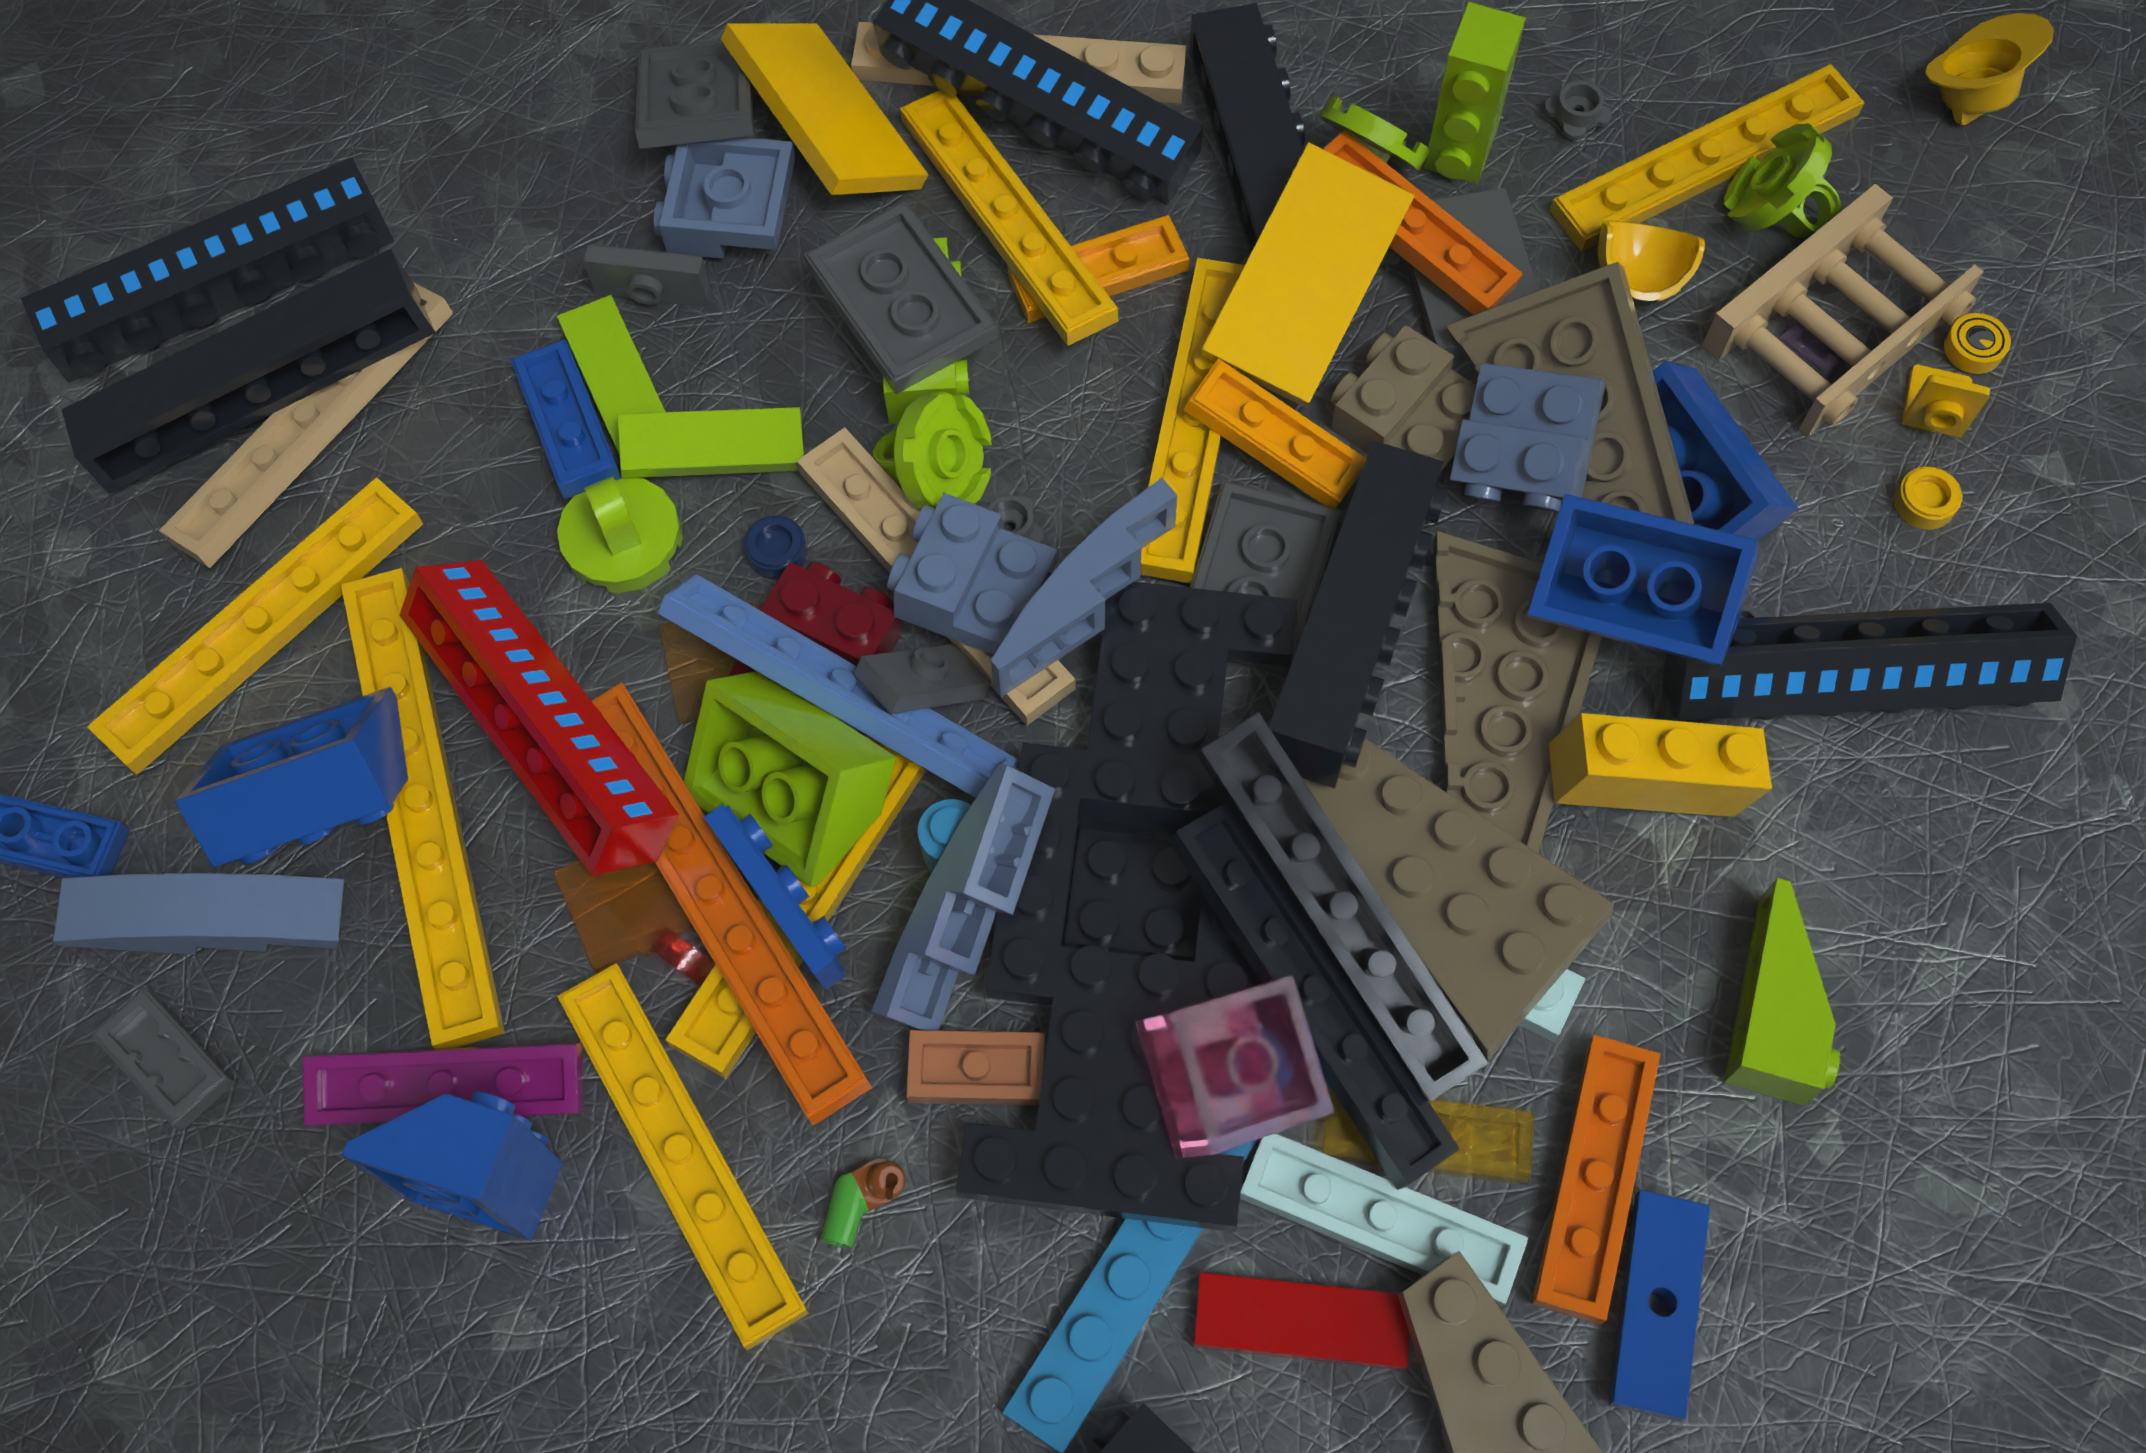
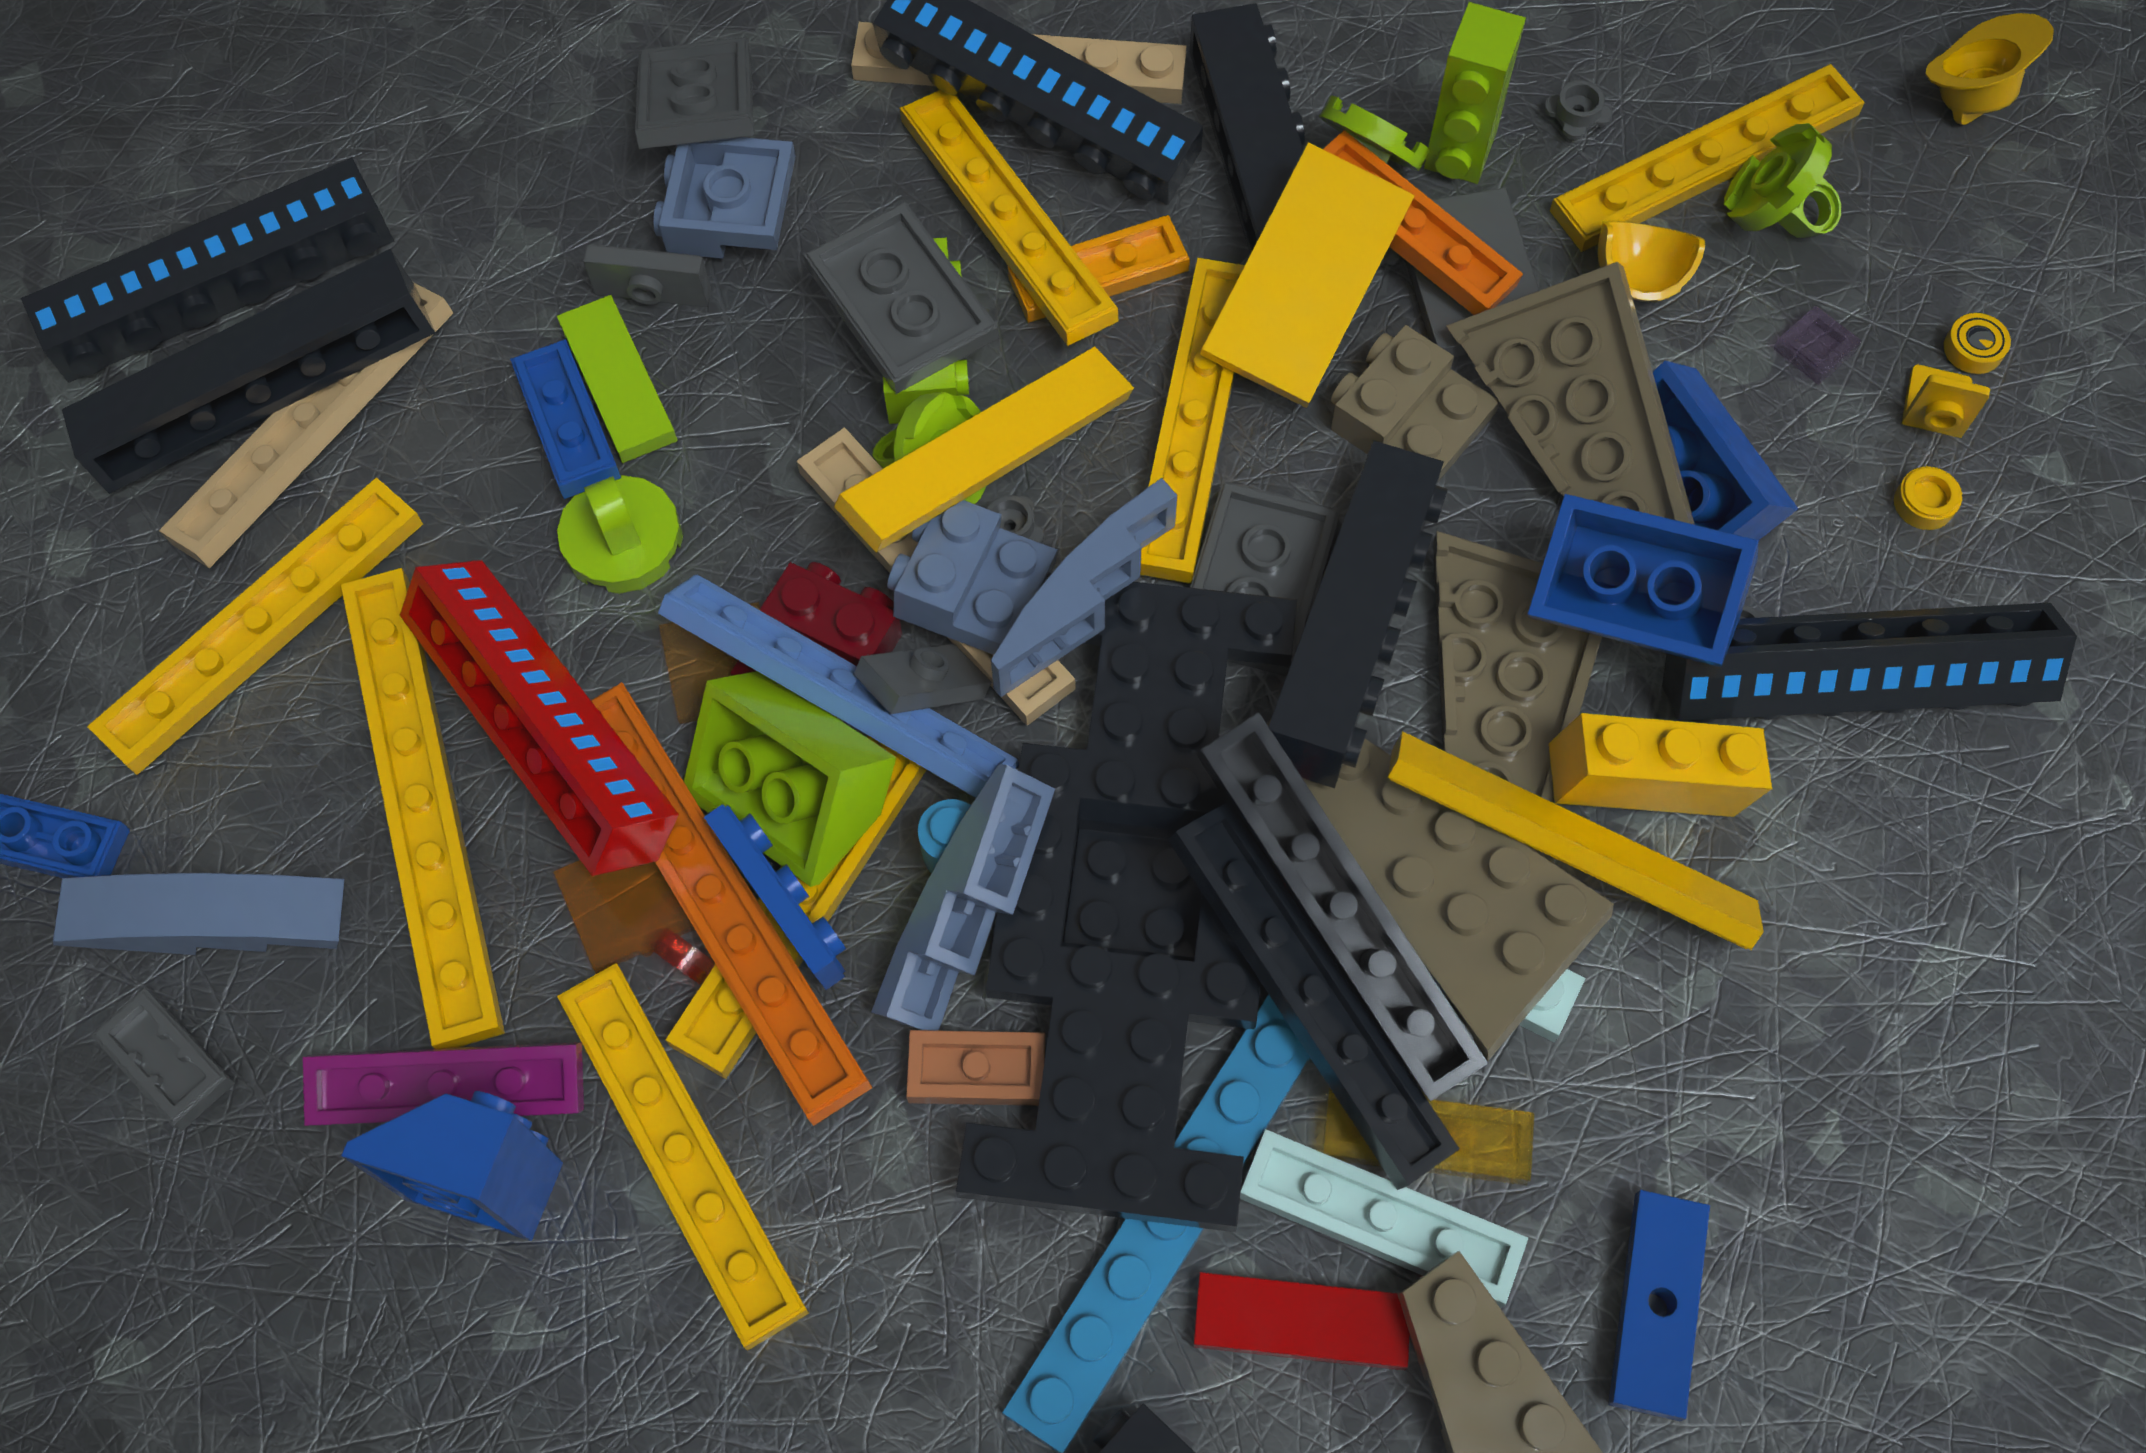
blue slope [175,687,408,867] -> none
lime tile [618,407,804,478] -> none
yellow tile [721,23,929,195] -> none
dark blue tile [744,516,807,579] -> none
arm [819,1158,906,1249] -> none
clear pink brick [1135,975,1335,1158] -> none
light orange tile [1183,358,1366,509] -> none
sand blue plate [1450,363,1606,512] -> none
orange plate [1531,1034,1661,1325] -> none
tan fence [1702,184,1984,437] -> none
lime slope [1723,878,1840,1106] -> none
none -> yellow tile [834,346,1134,553]
none -> yellow tile [1388,731,1764,950]

